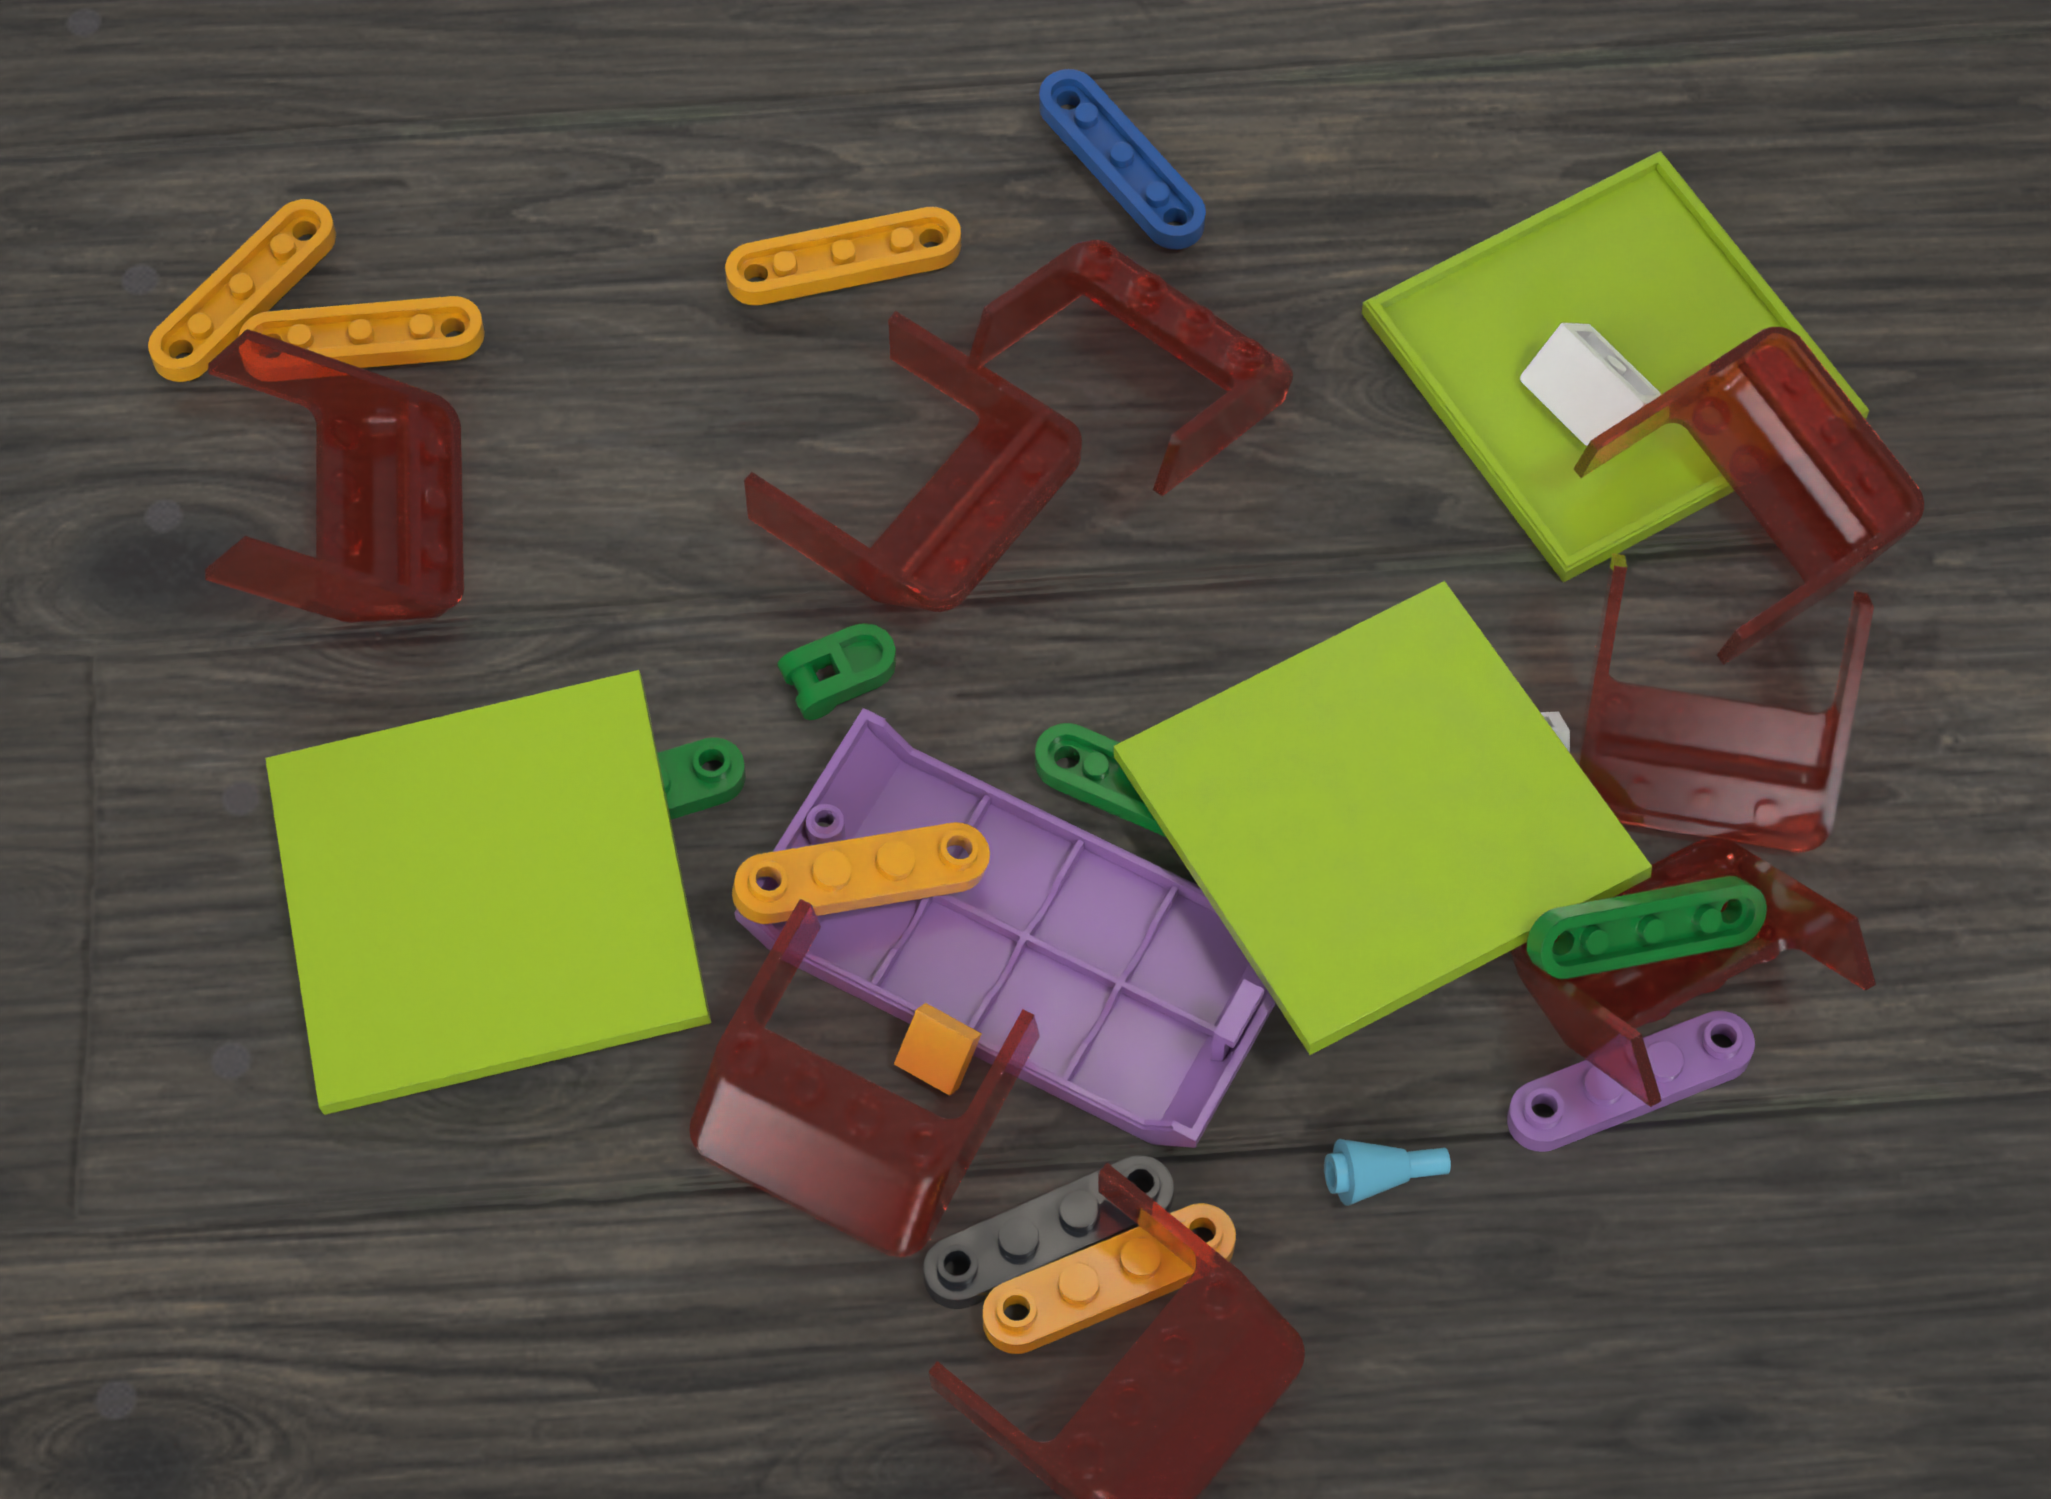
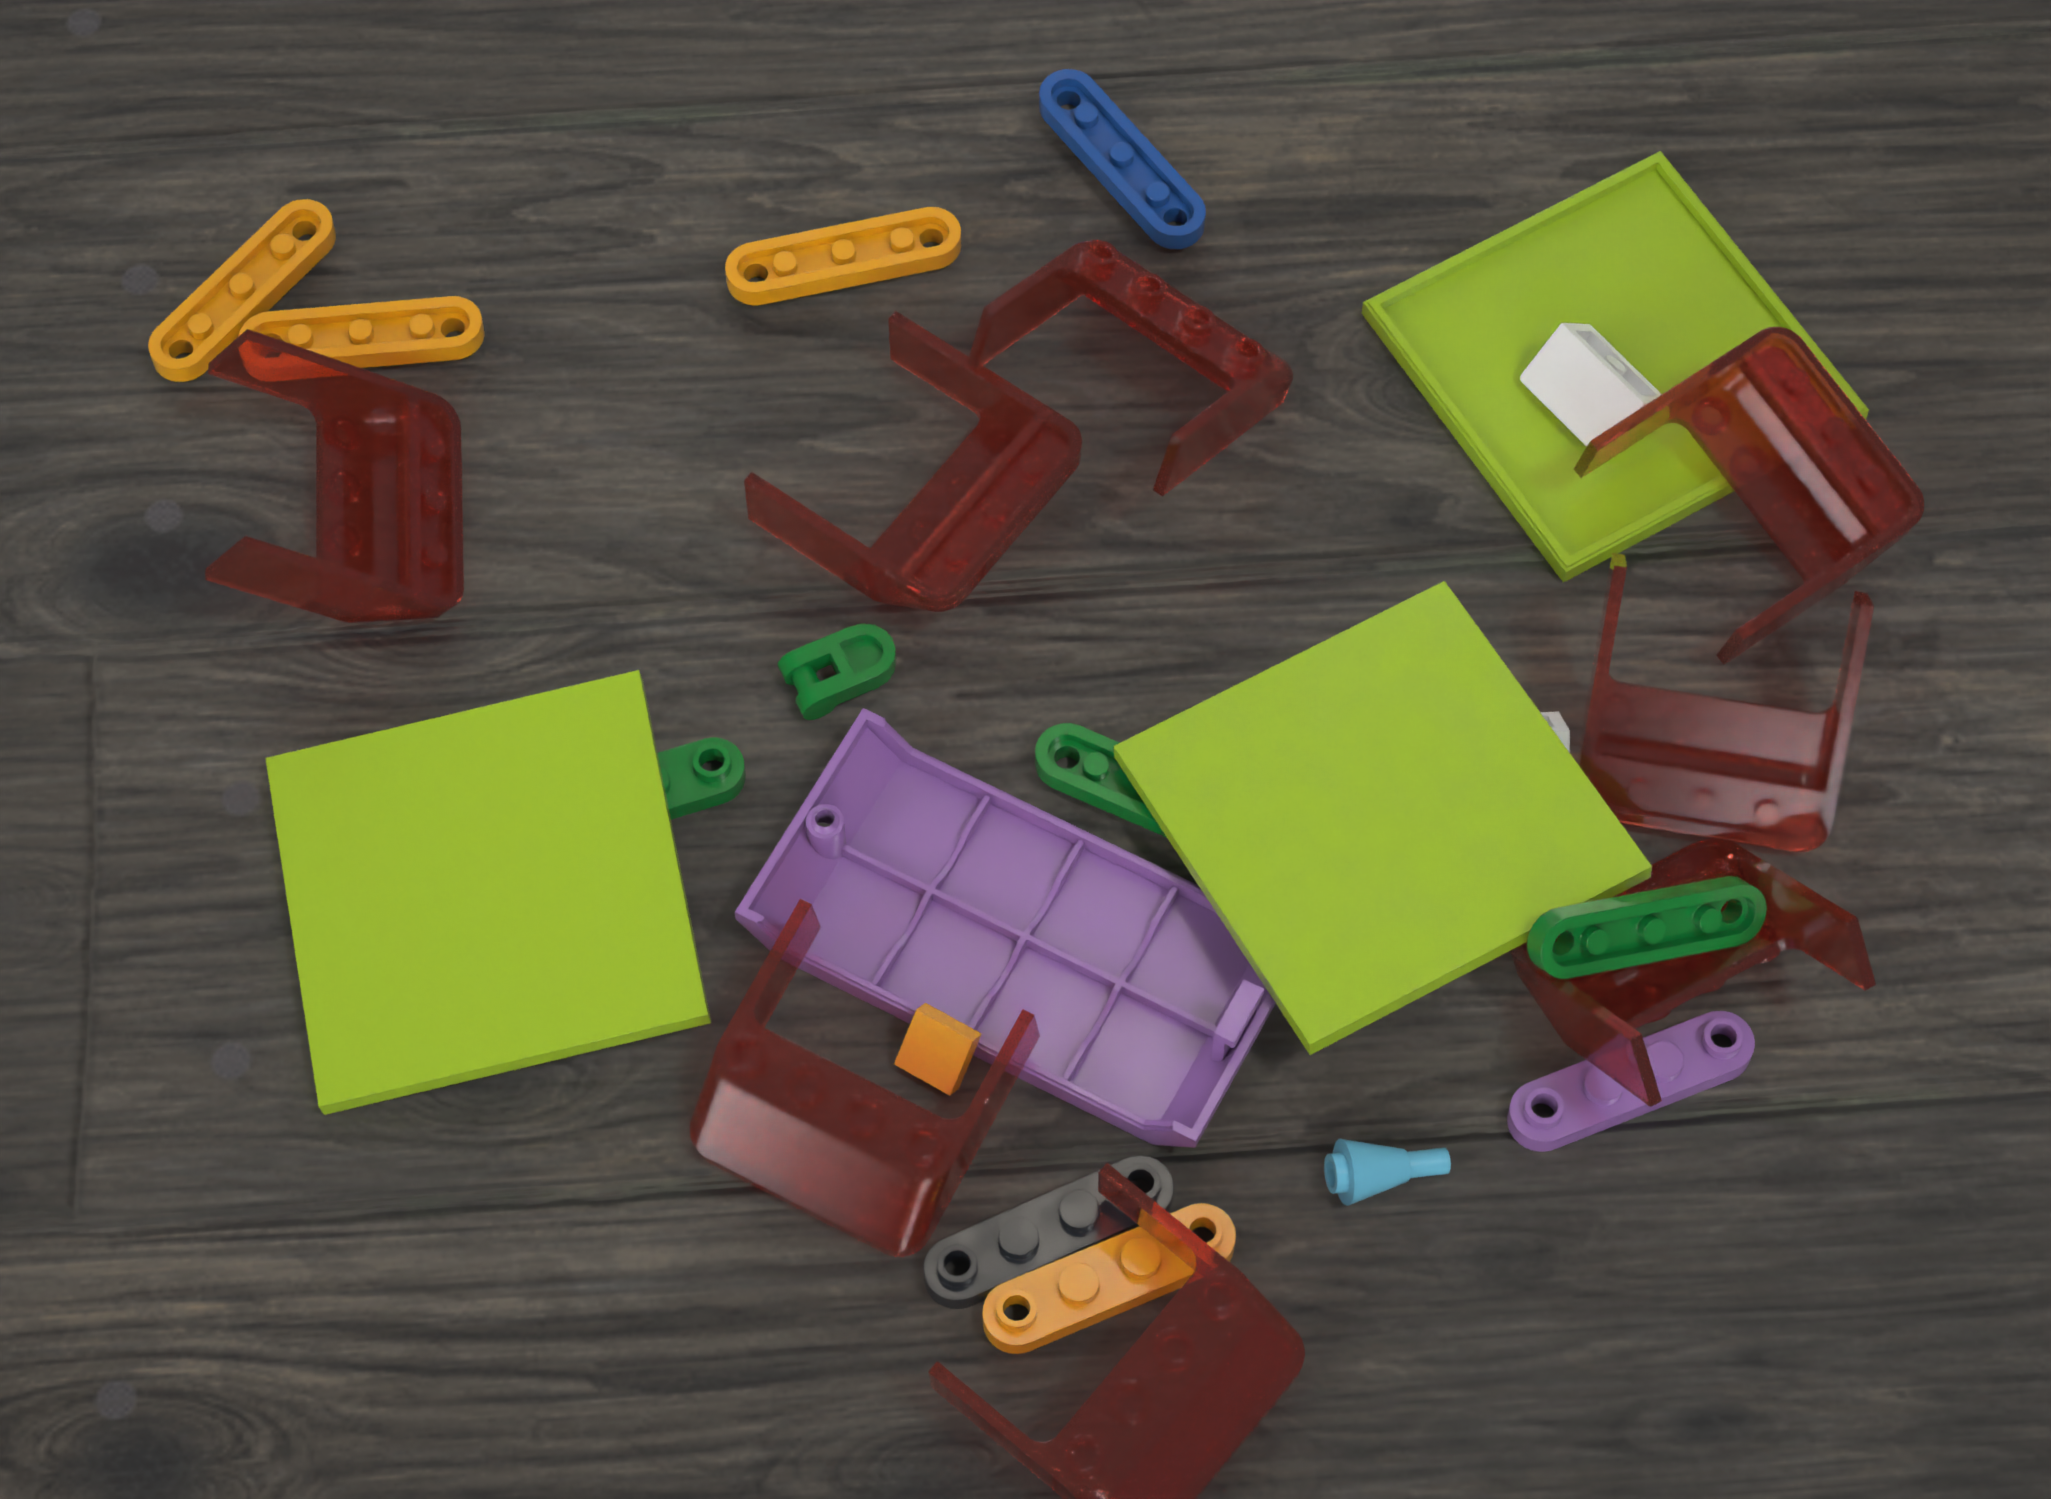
light orange plate [732,822,990,924] -> none

